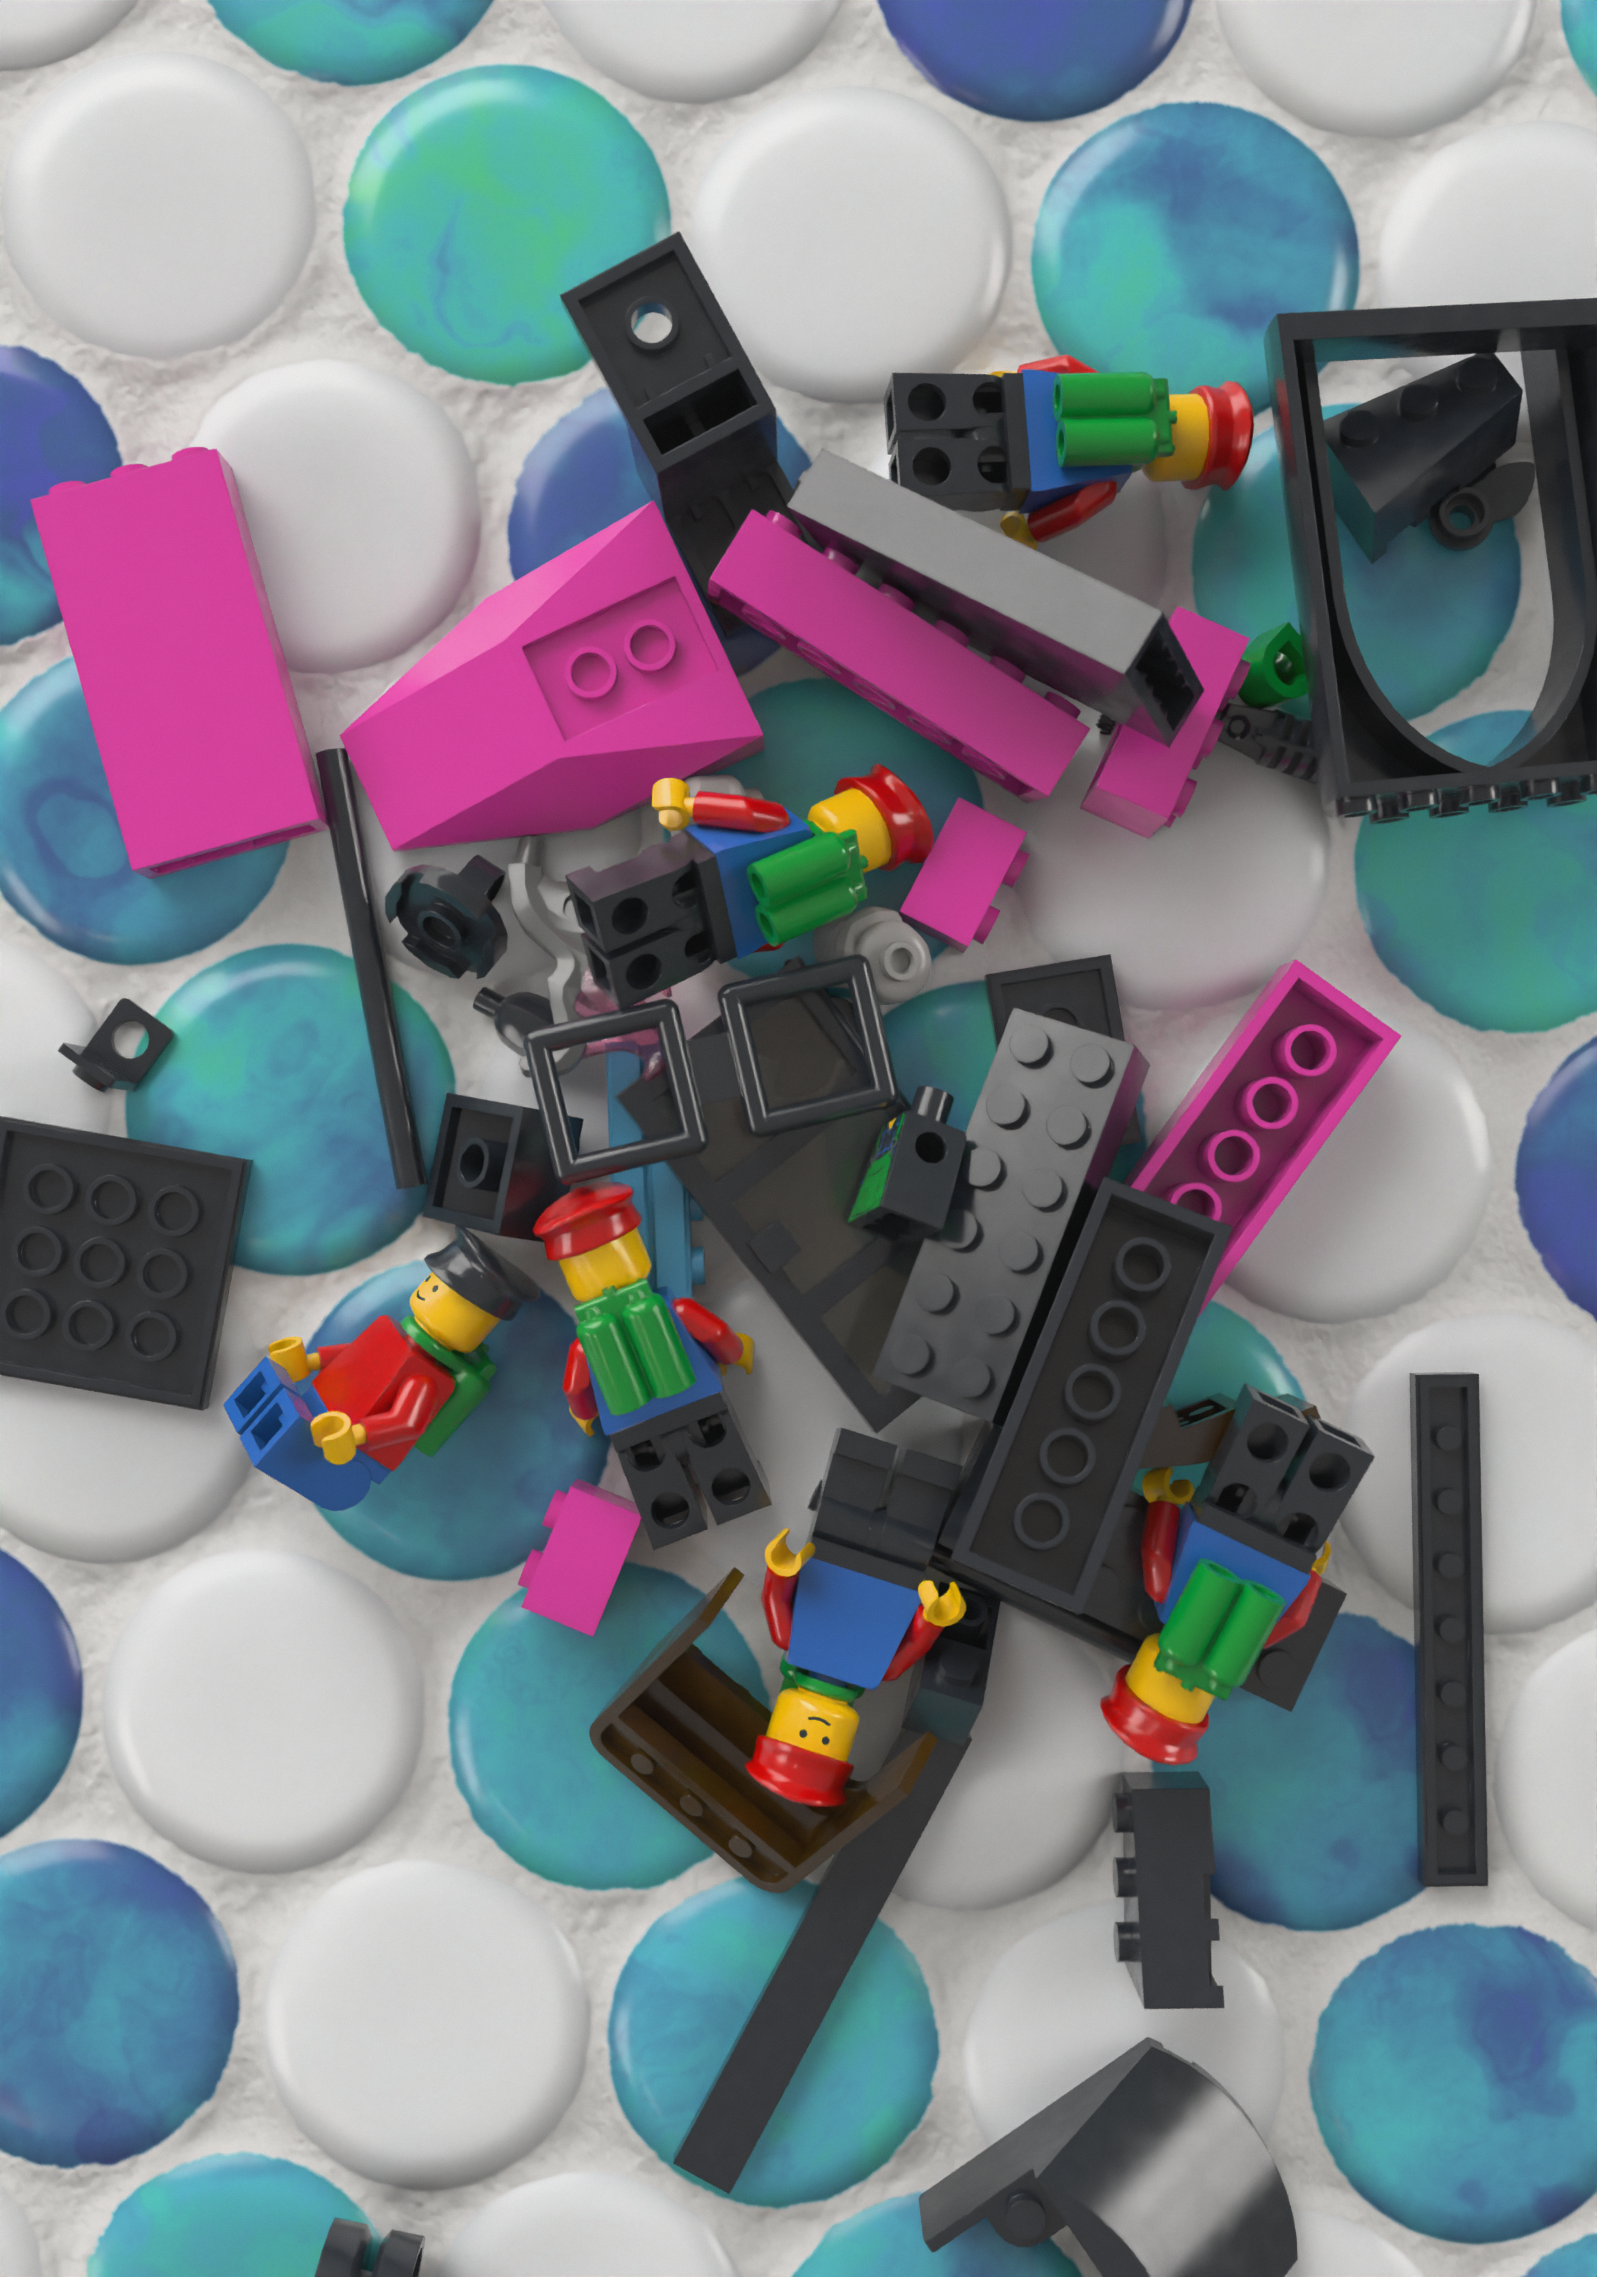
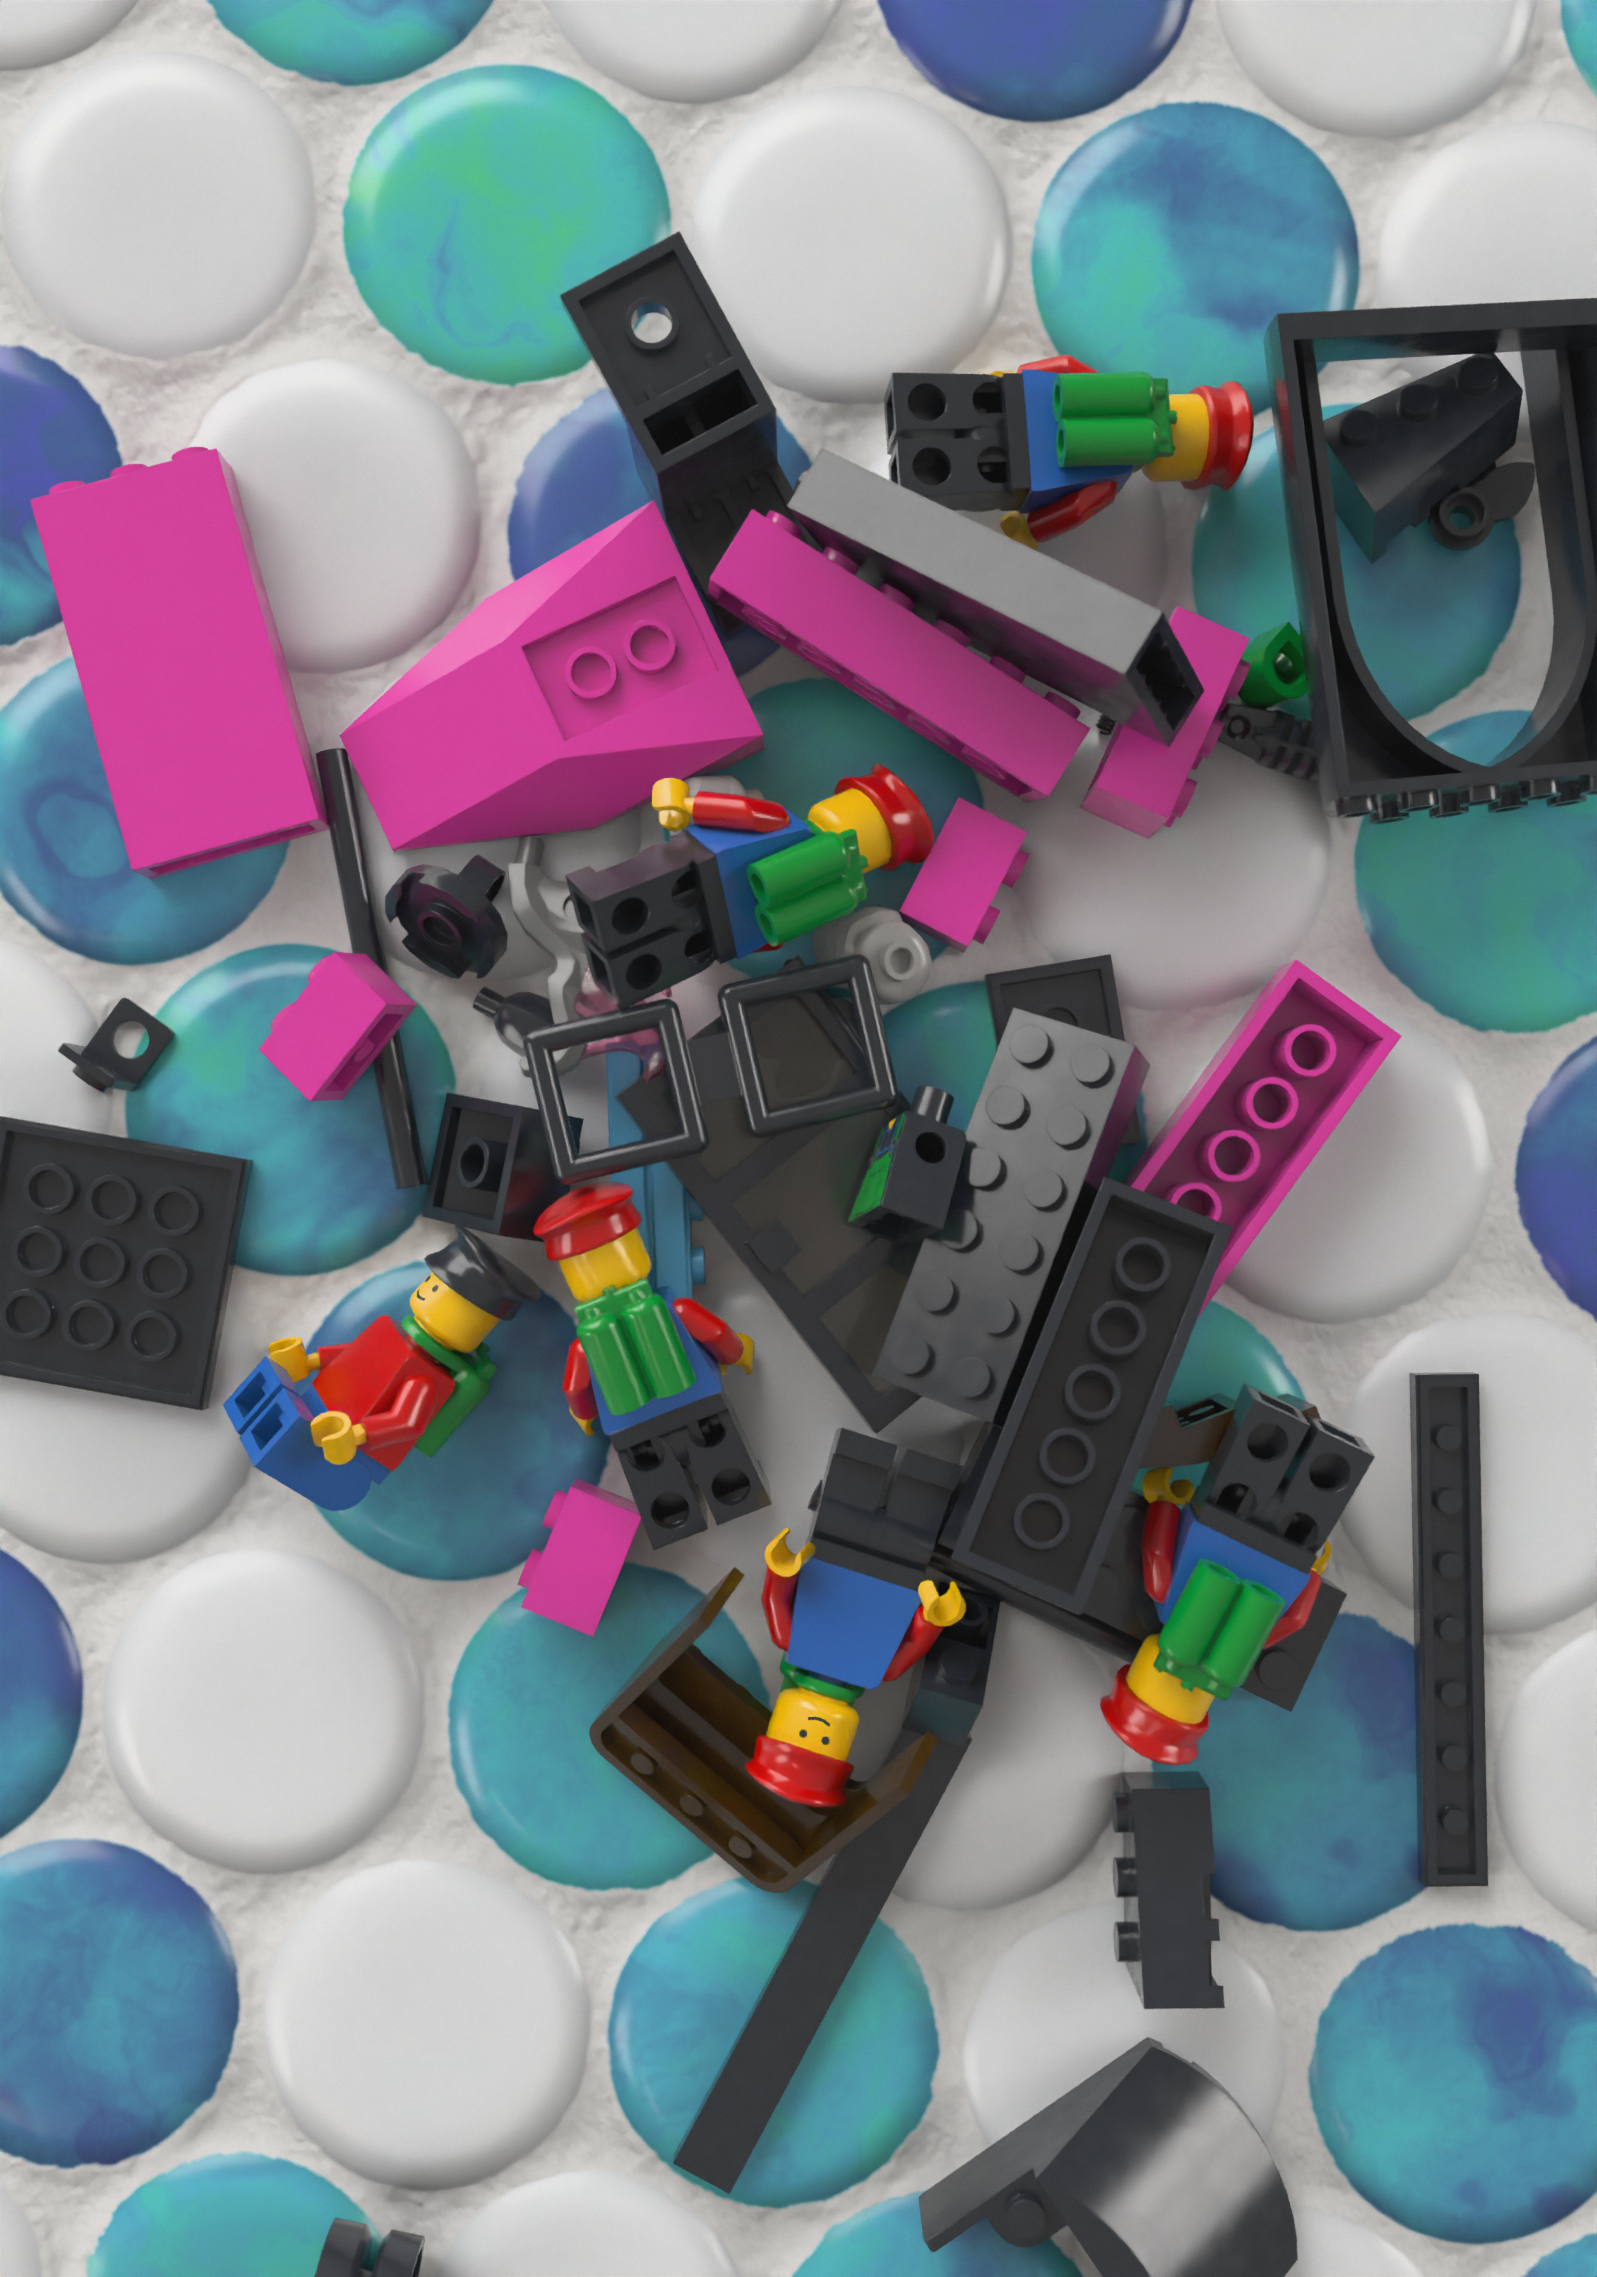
none -> dark pink brick [259,952,417,1101]

